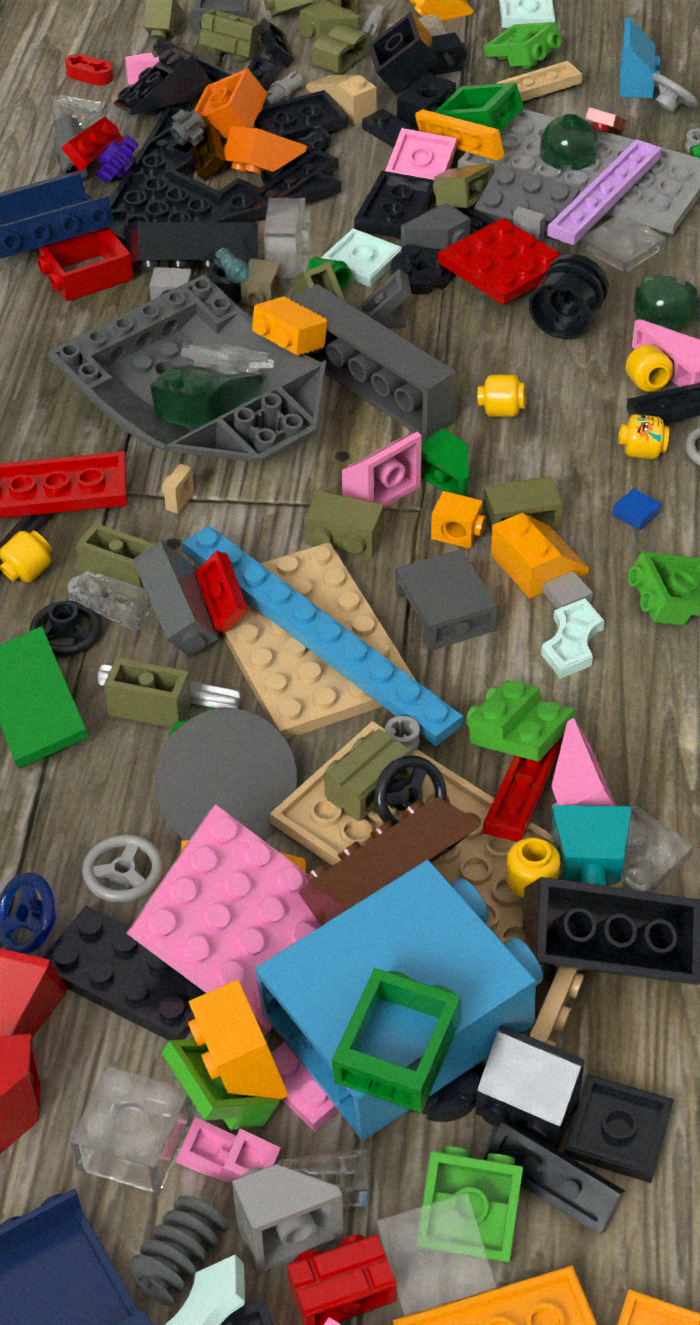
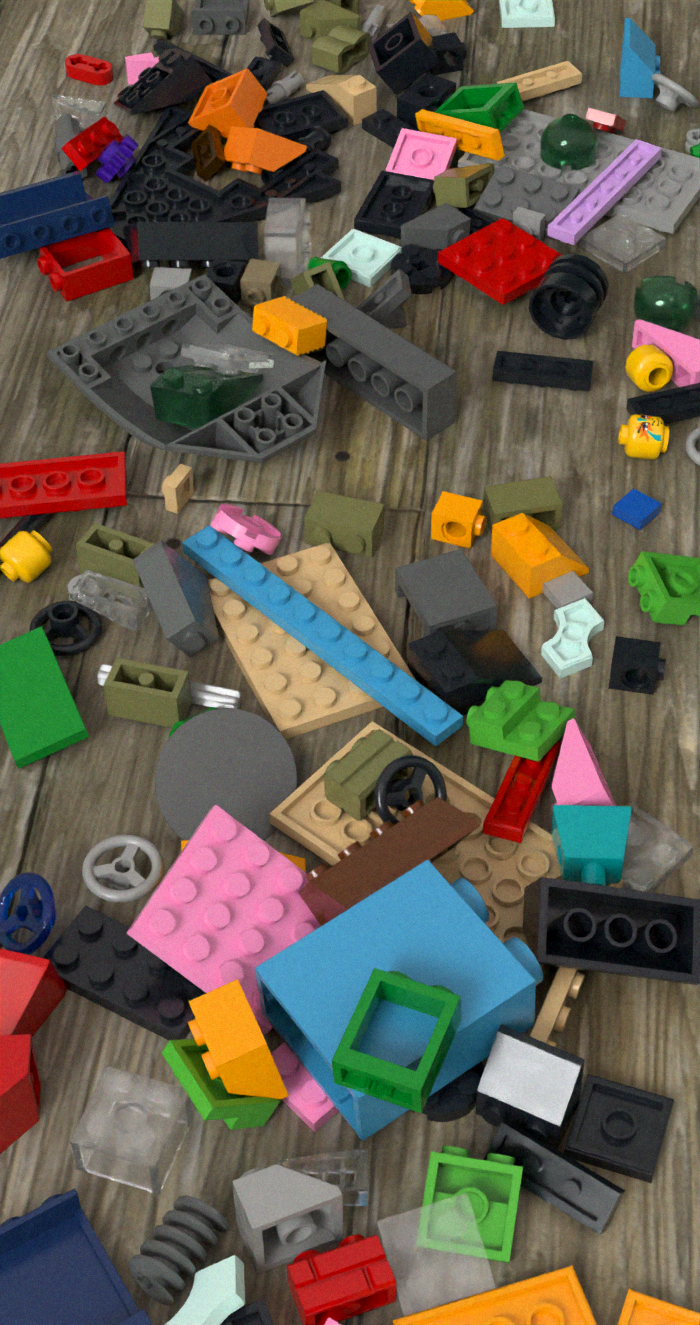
dark grey gear [170,109,206,146] -> none
bright pink slope [175,1117,281,1183] -> none
red plate [195,551,248,632] -> none
olive brick [199,9,262,61] -> none
clear light blue pin [214,248,249,283] -> none
bright pink slope [342,432,422,508] -> none
light grey bush [385,716,420,752] -> none
green slope [421,428,469,497] -> none
yellow head [477,374,526,417] -> none
bright green plate [483,22,562,69] -> none
yellow head [505,838,561,898] -> none
none -> bright pink plate [210,504,282,555]
none -> black slope [408,630,542,715]
none -> black plate [492,351,594,391]
none -> black brick [608,636,666,695]

